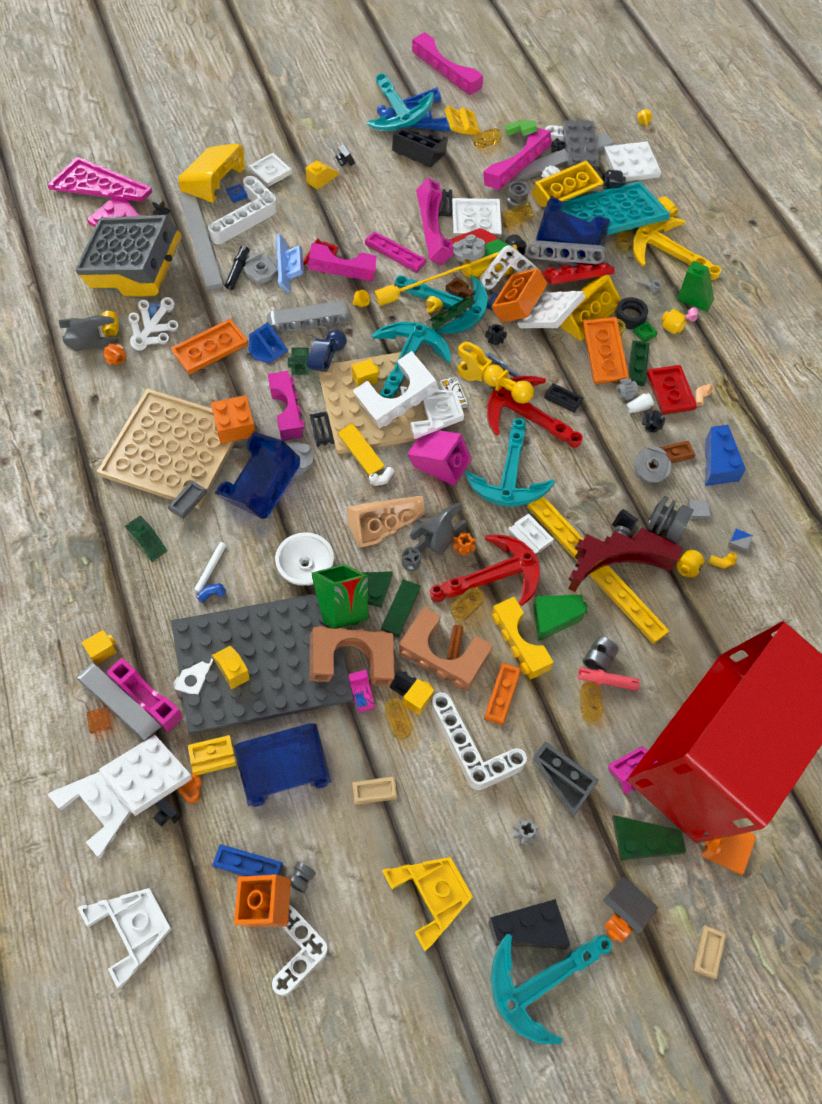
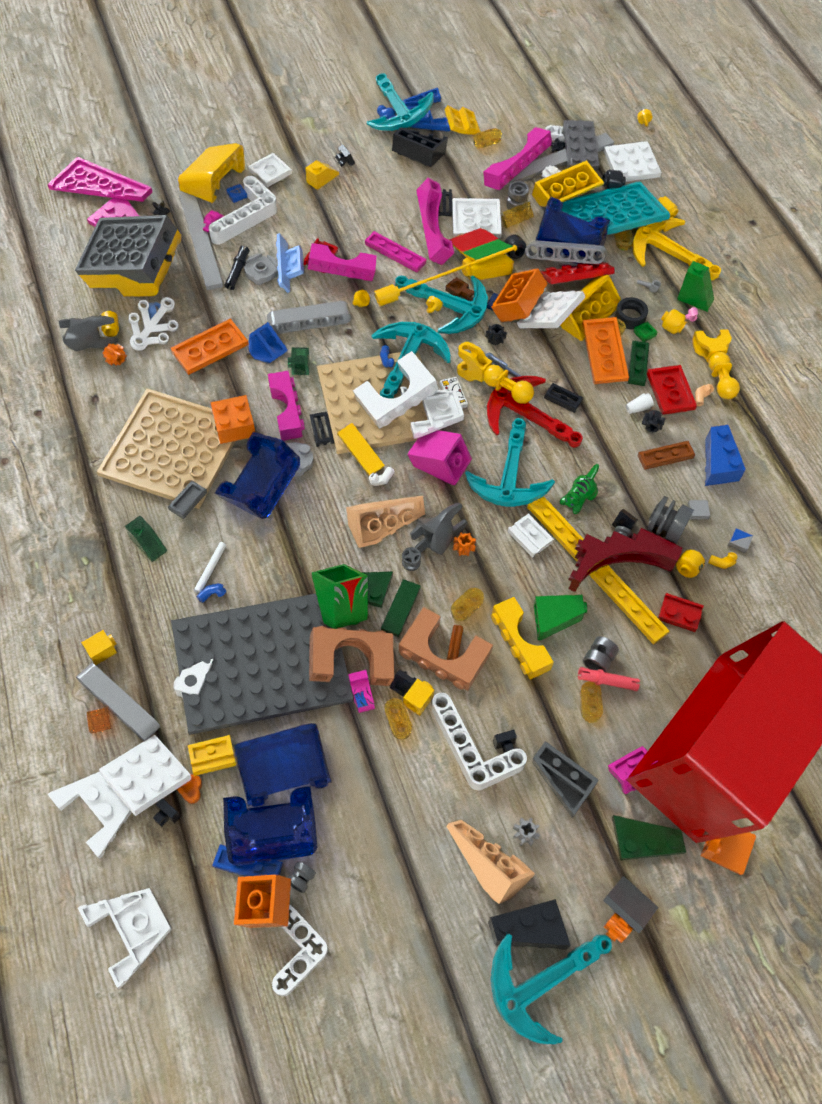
dark pink arch [106,658,183,733] -> none
yellow slope [212,646,250,689] -> none
white dish [275,533,334,586] -> none
dark blue beam [307,329,347,372] -> none
yellow brick [351,359,380,387] -> none
tan tile [352,776,397,805] -> none
yellow wing [382,857,473,952] -> none
dark pink arch [412,32,484,95] -> none
dark green wing [426,296,475,330] -> none
red piece [430,535,540,606] -> none
light grey plate [453,234,486,262] -> none
white beam [480,246,537,289] -> none
orange tile [484,663,521,725] -> none
bright green tile [505,120,538,136] -> none
light grey gear [616,378,638,401] -> none
light grey plate [634,446,671,484] -> none
tan tile [692,925,727,980] -> none
none -> dark pink plate [203,210,224,233]
none -> clear blue windscreen [223,786,318,866]
none -> blue arm [380,345,394,368]
none -> light nougat wedge [447,820,535,904]
none -> black tile [493,730,517,753]
none -> green animal [559,464,599,514]
none -> red plate [658,593,704,632]
none -> yellow piece [692,329,740,399]

